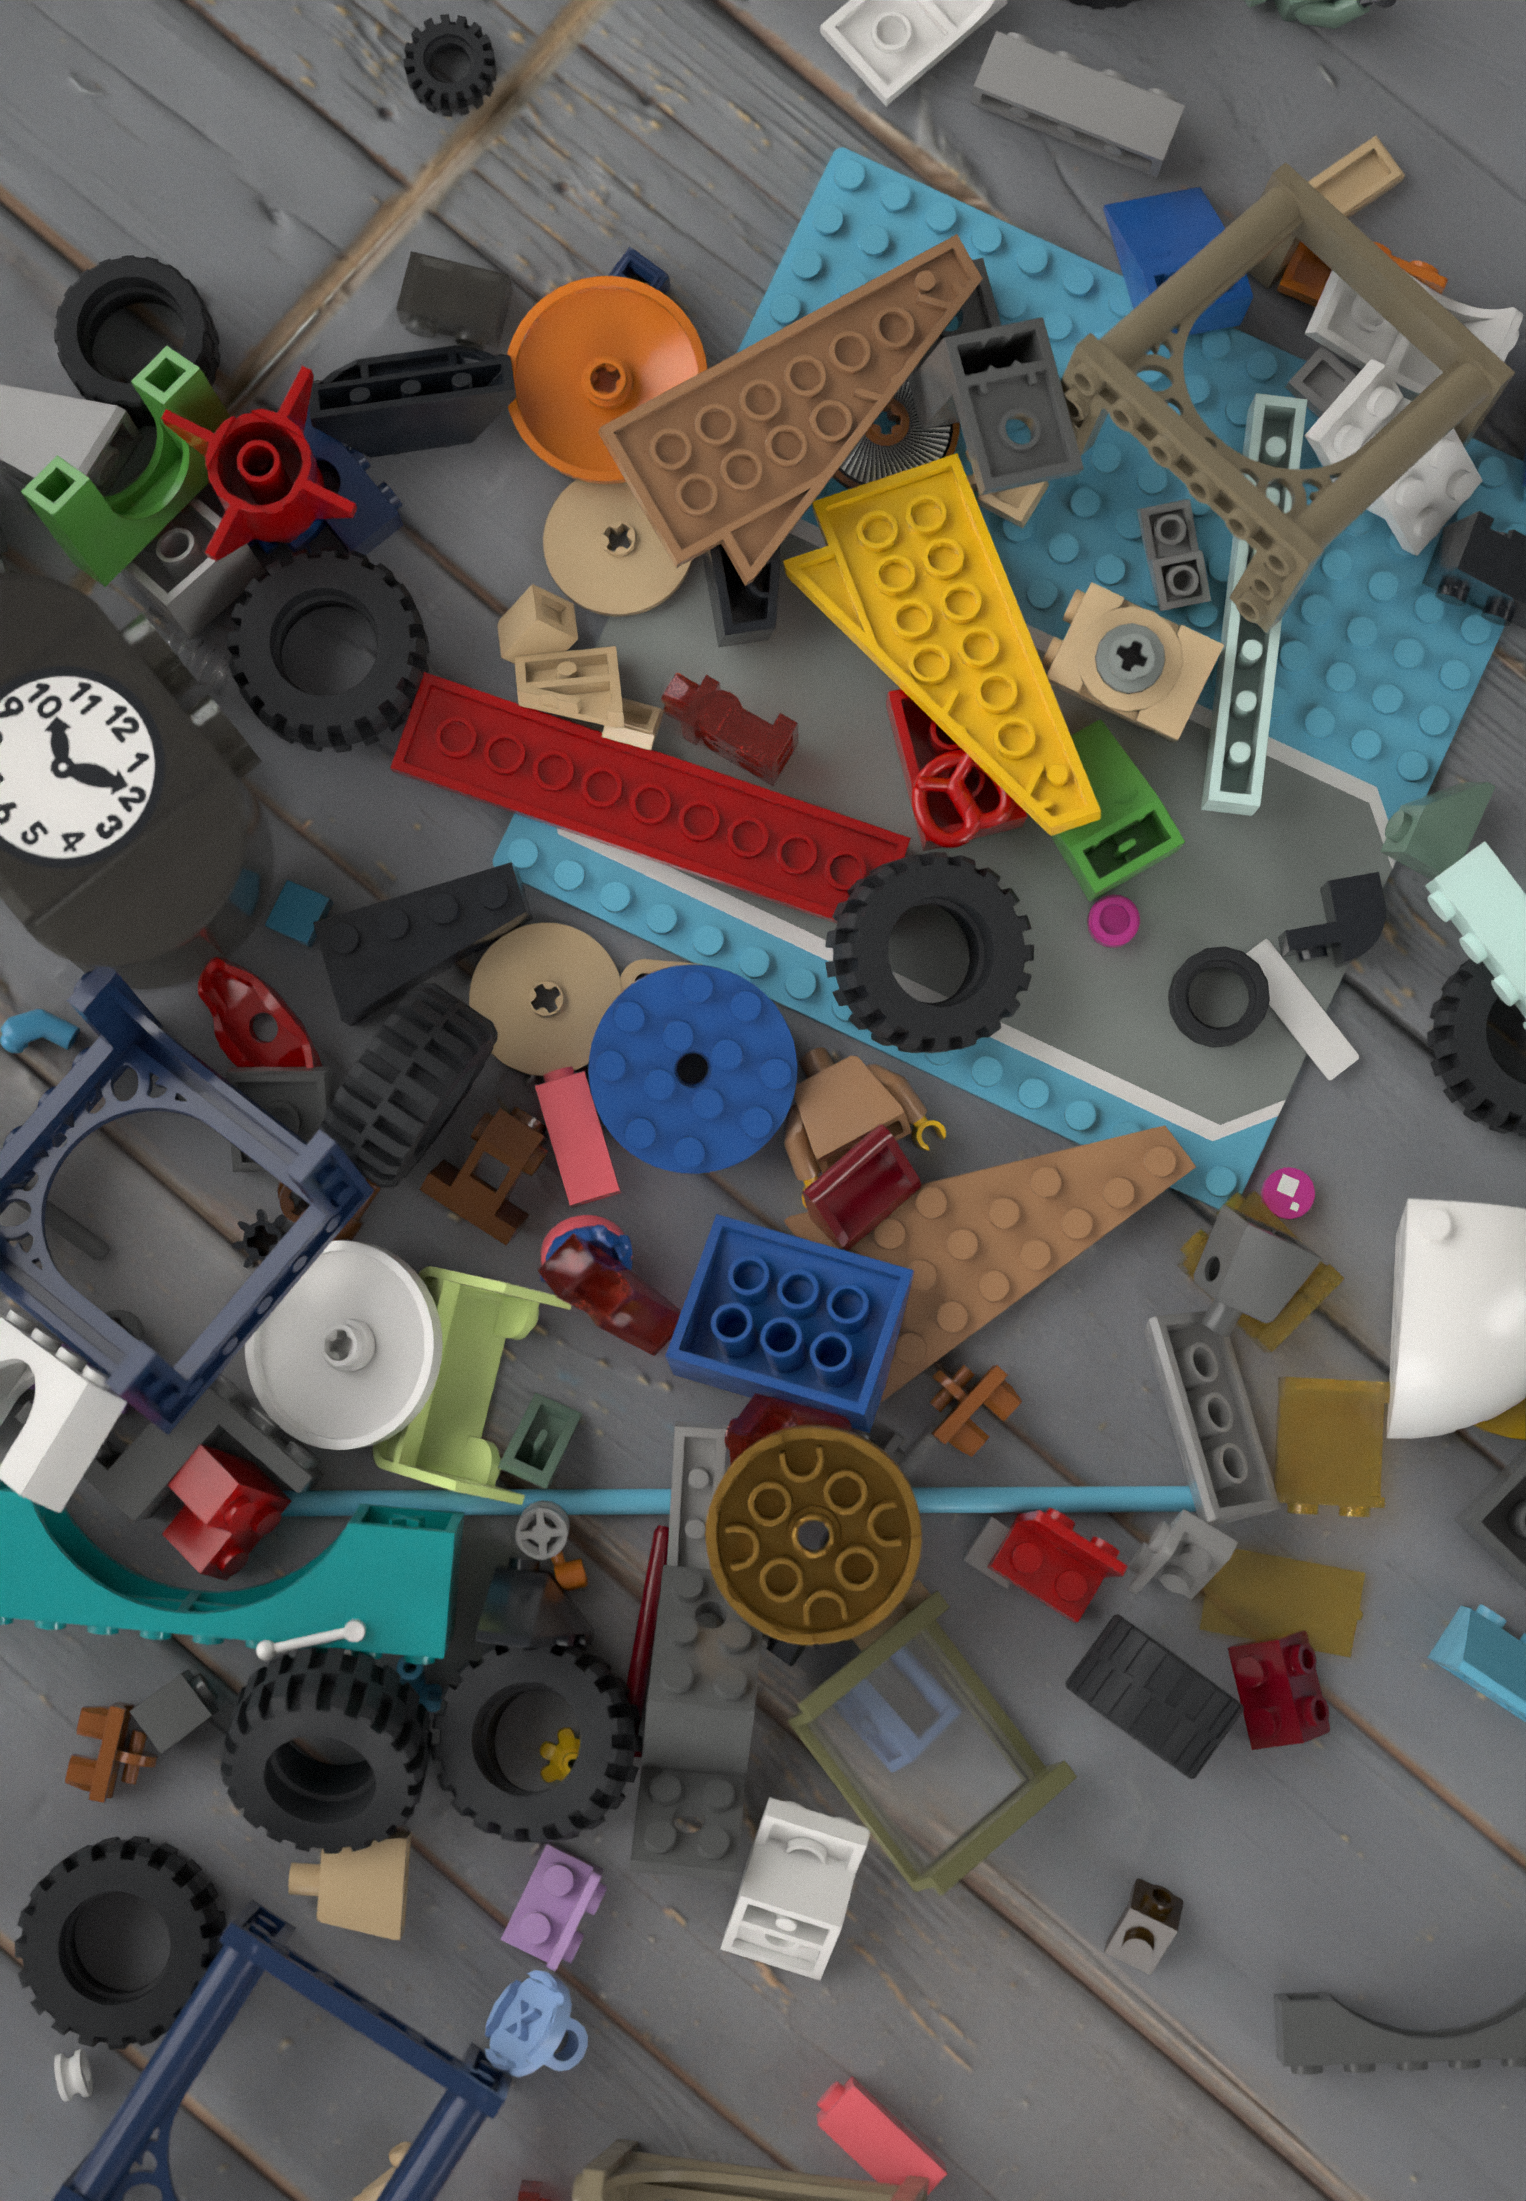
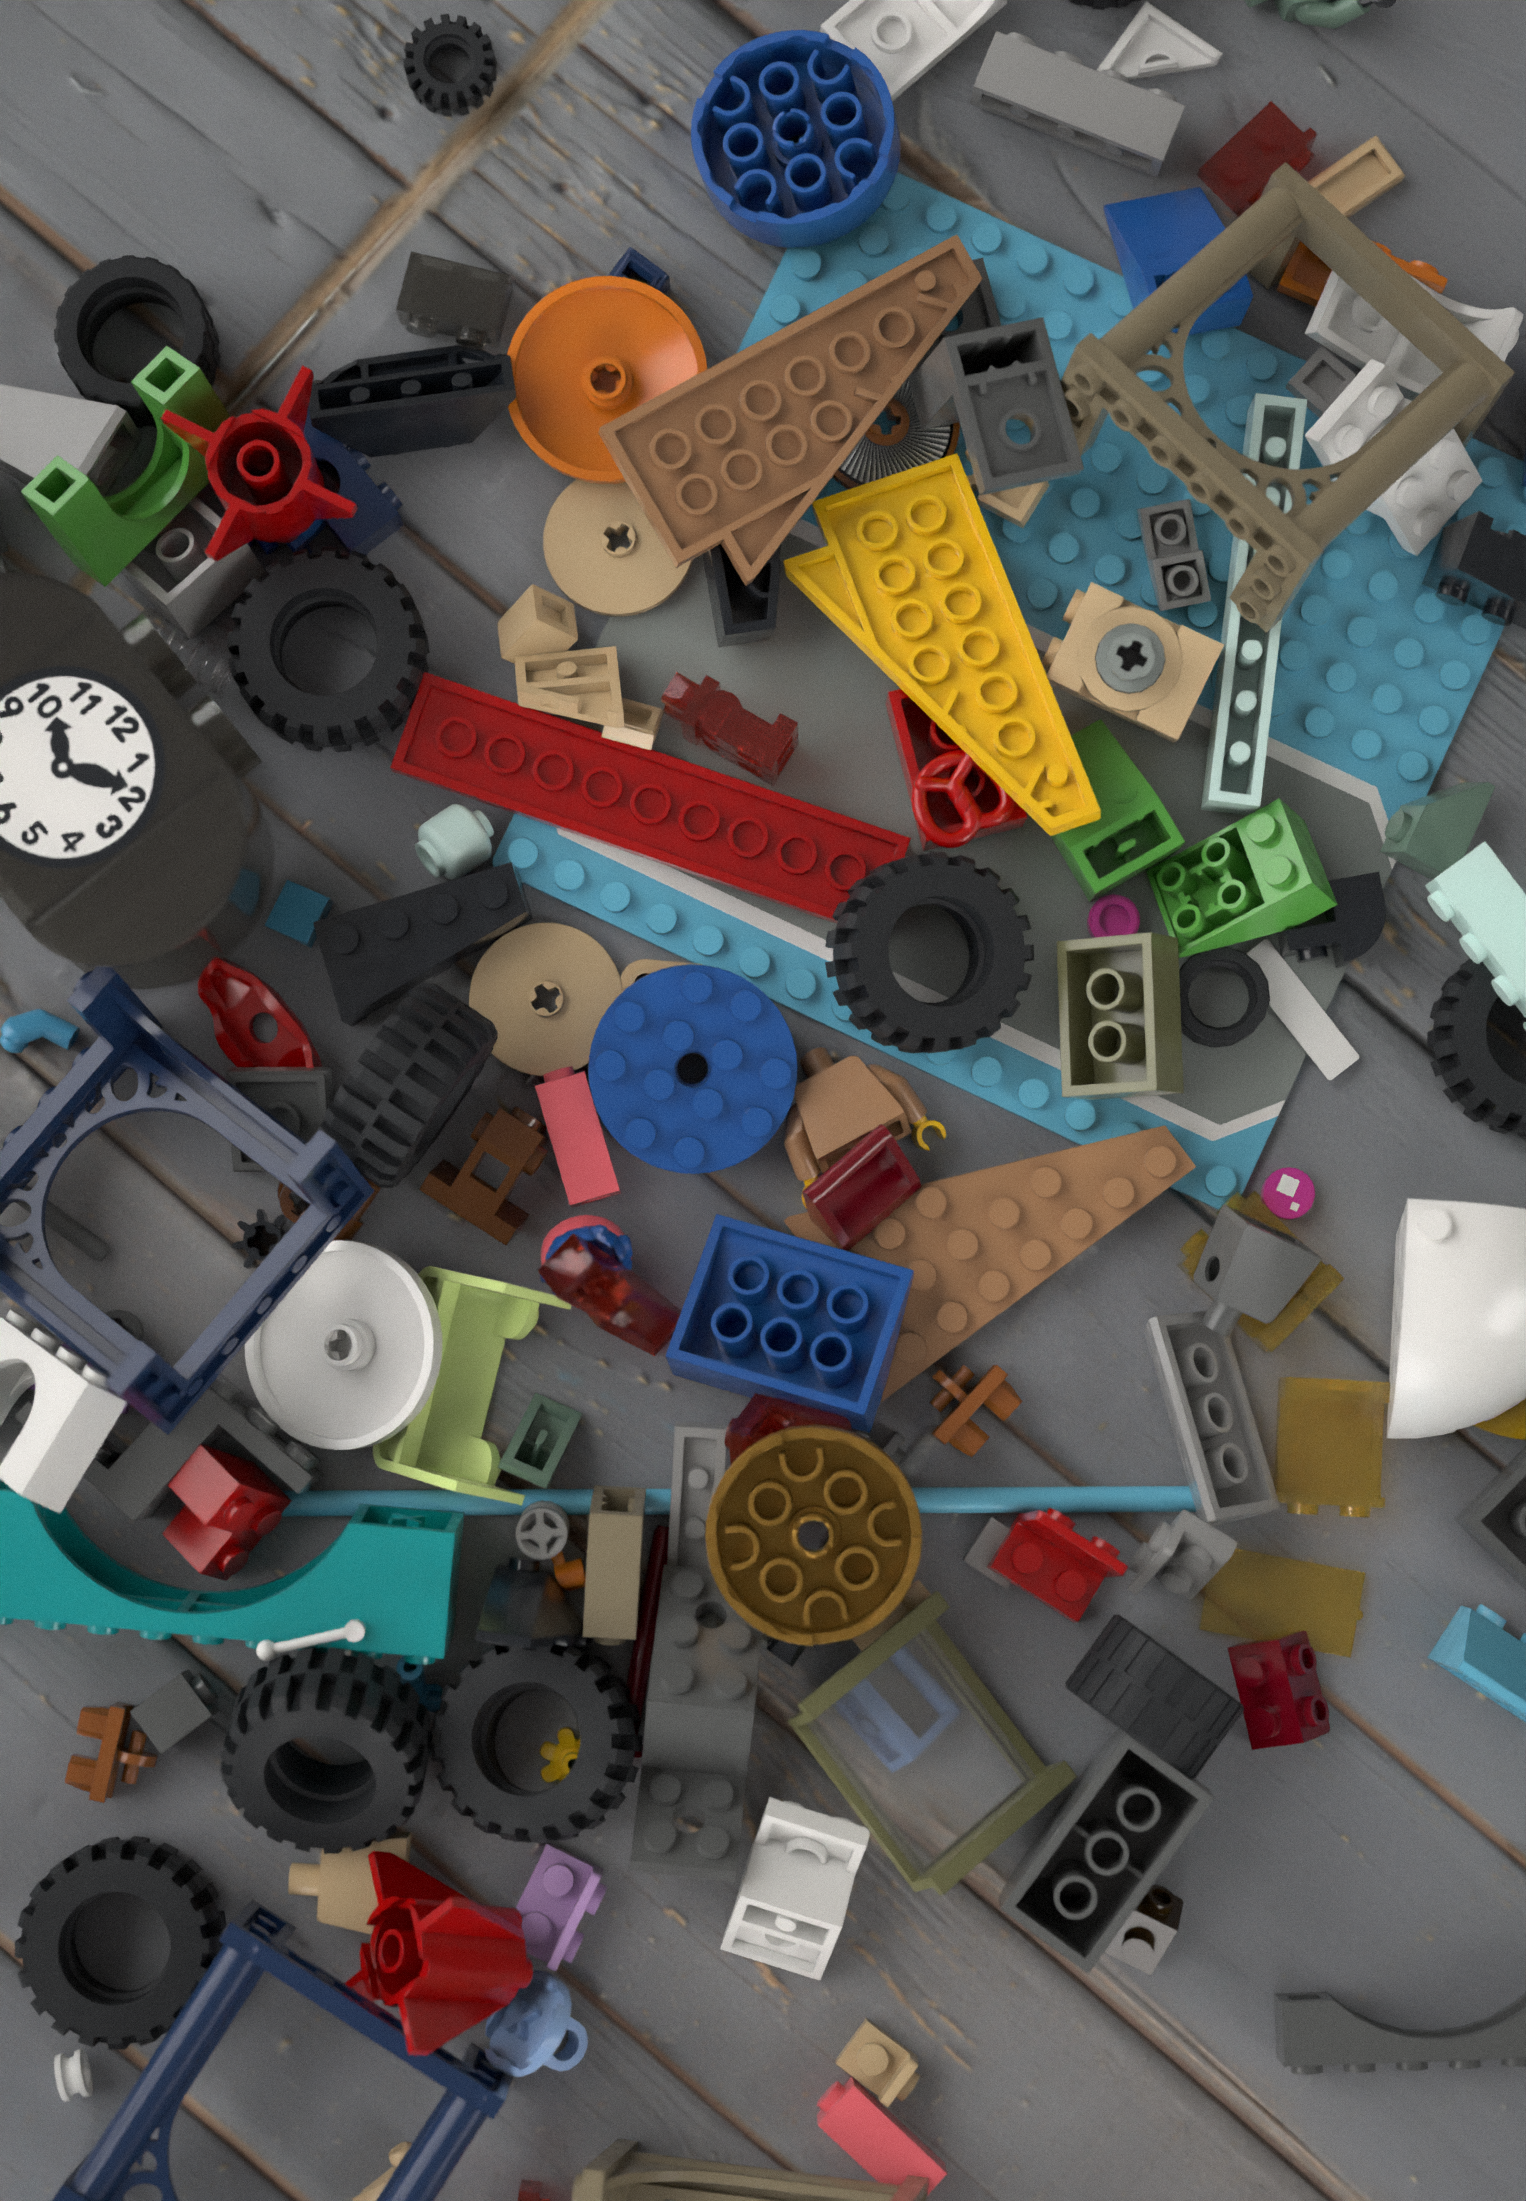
none -> red brick [345,1851,533,2056]
none -> light aqua head [415,804,494,880]
none -> dark tan brick [583,1485,646,1645]
none -> blue brick [691,30,901,248]
none -> tan bracket [835,2018,920,2108]
none -> dark grey brick [999,1728,1214,1974]
none -> olive brick [1057,932,1184,1100]
none -> white tile [1097,1,1223,80]
none -> bright green slope [1146,798,1338,958]
none -> clear red bracket [1197,101,1318,217]

